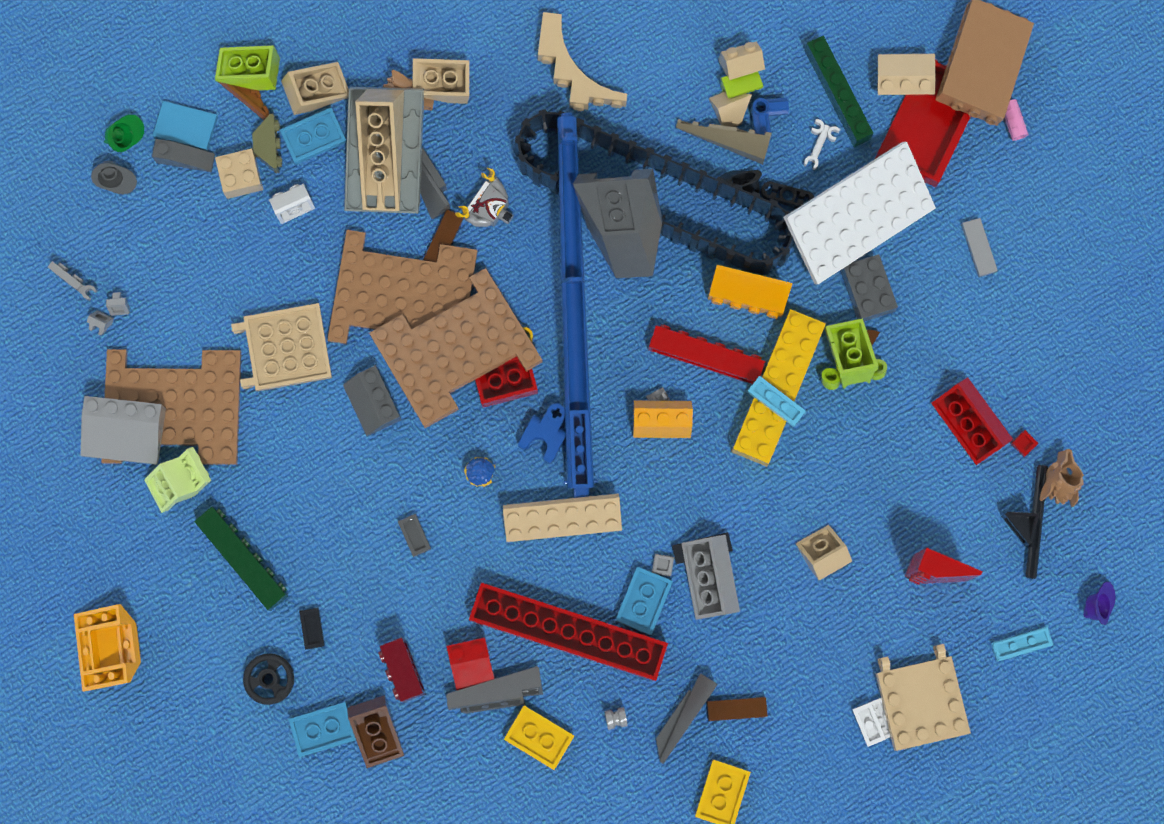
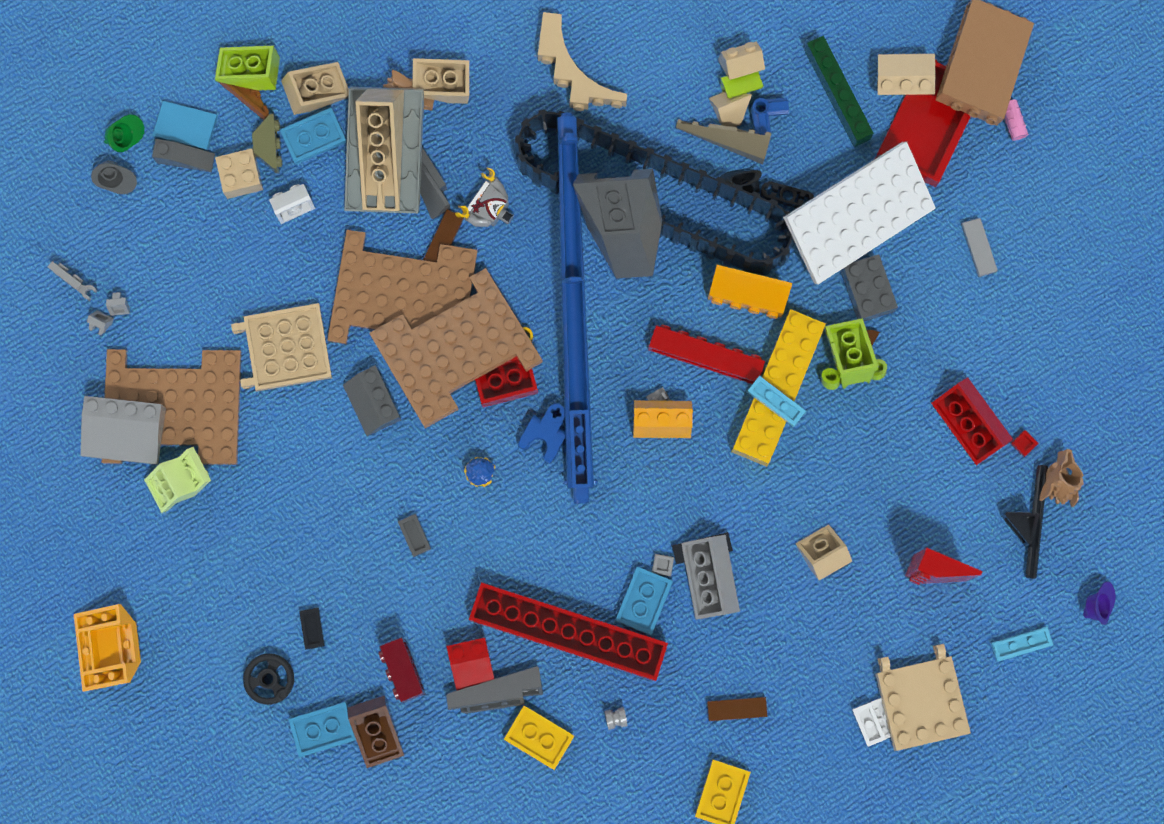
dark green brick [194,507,288,611] -> none
tan plate [503,494,622,542] -> none
dark grey wedge [656,673,718,764] -> none
white bar [804,119,840,170] -> none

